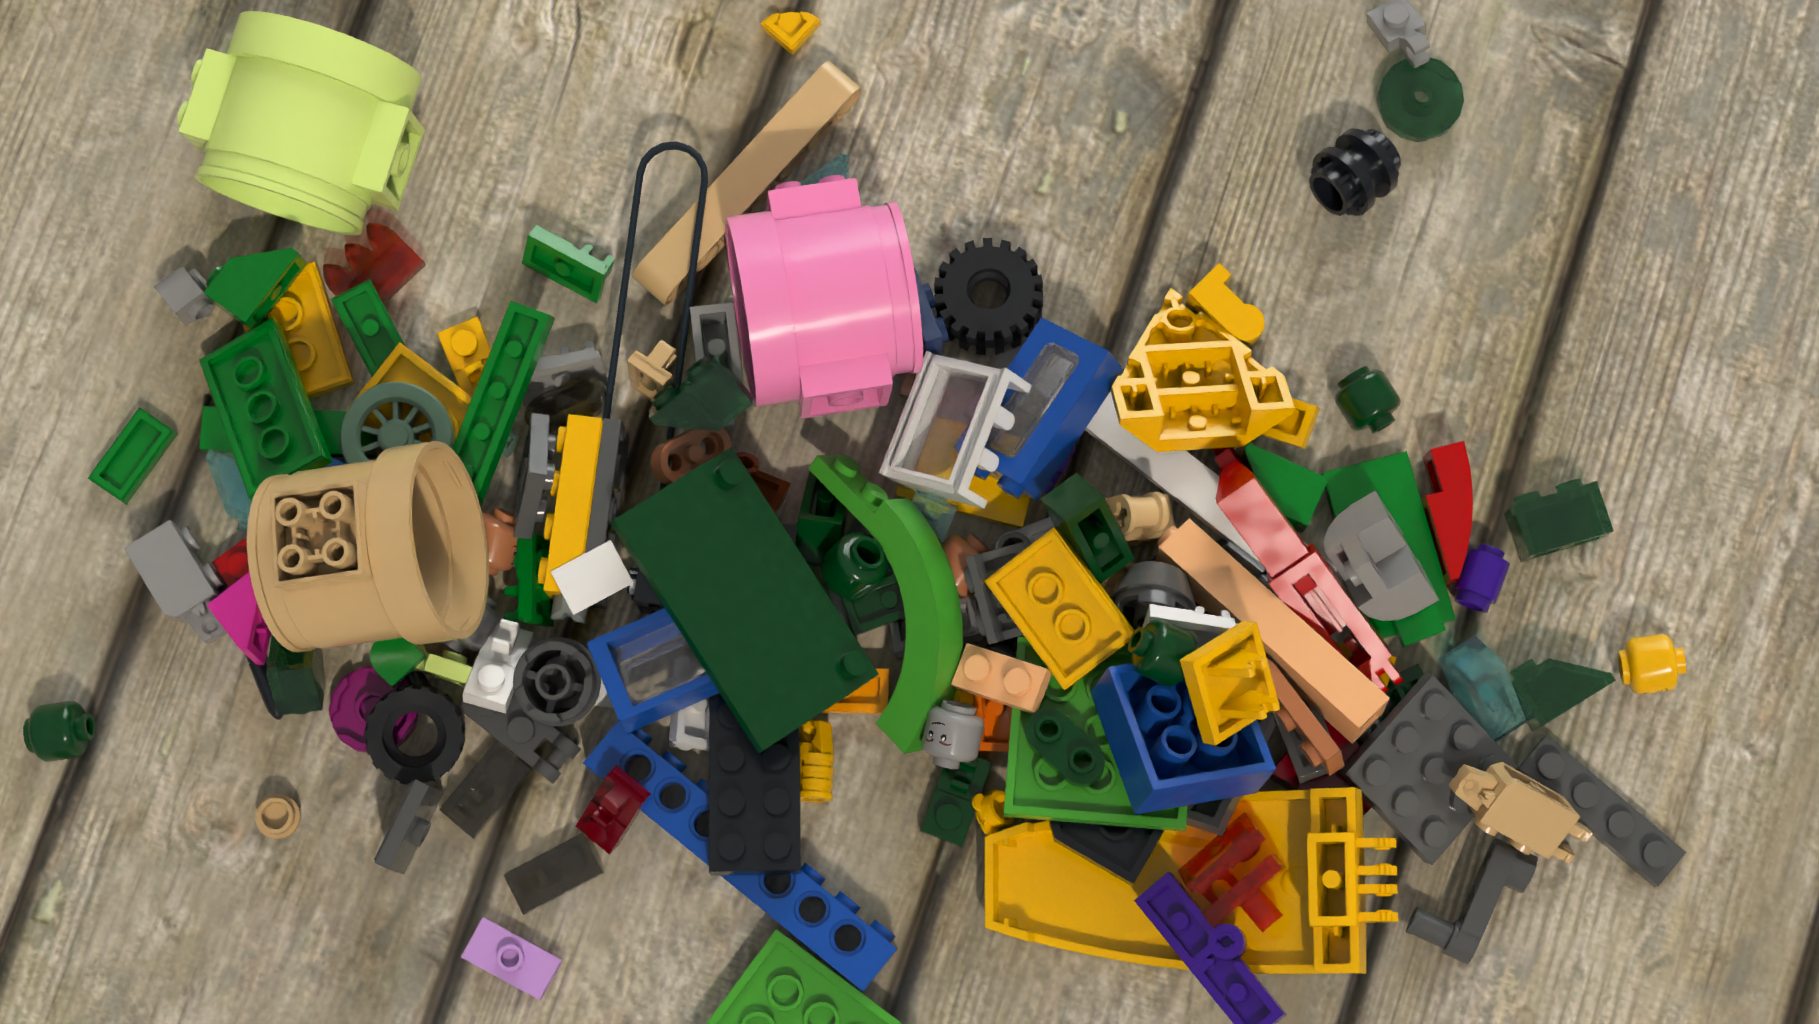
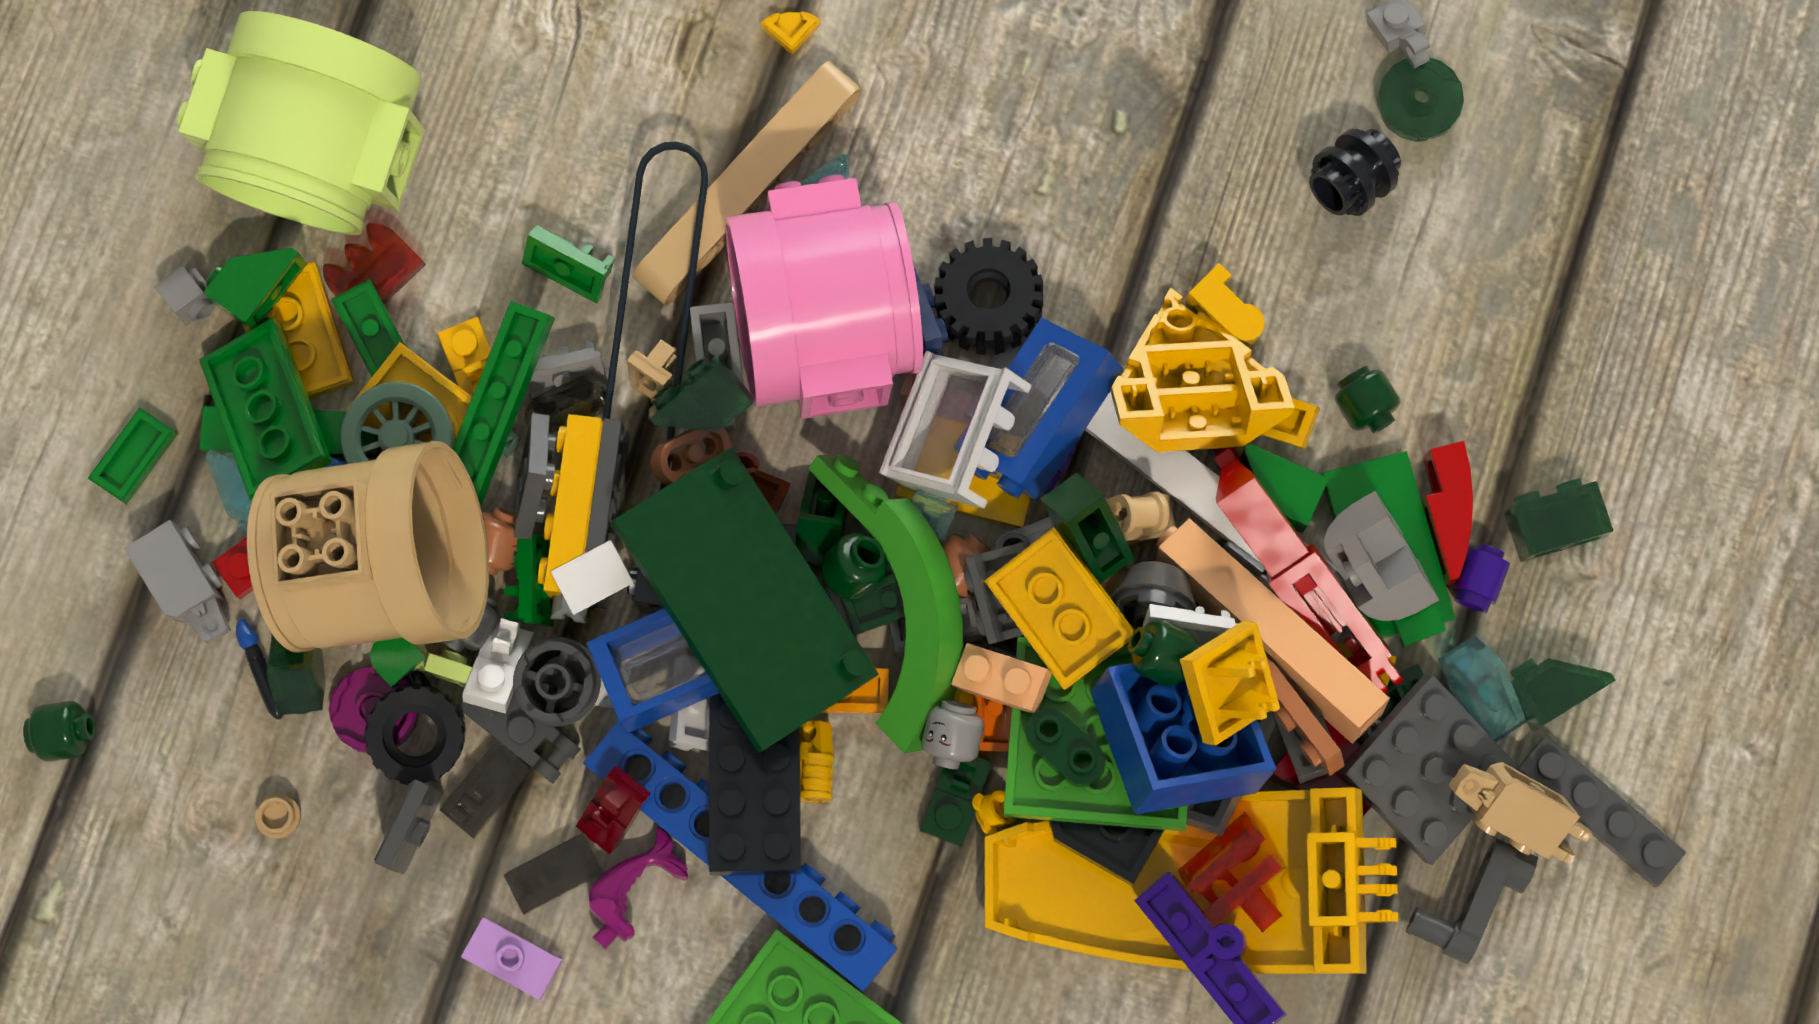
dark pink slope [207,572,271,665] -> none
yellow head [1618,634,1686,694] -> none
none -> magenta animal [589,827,688,950]

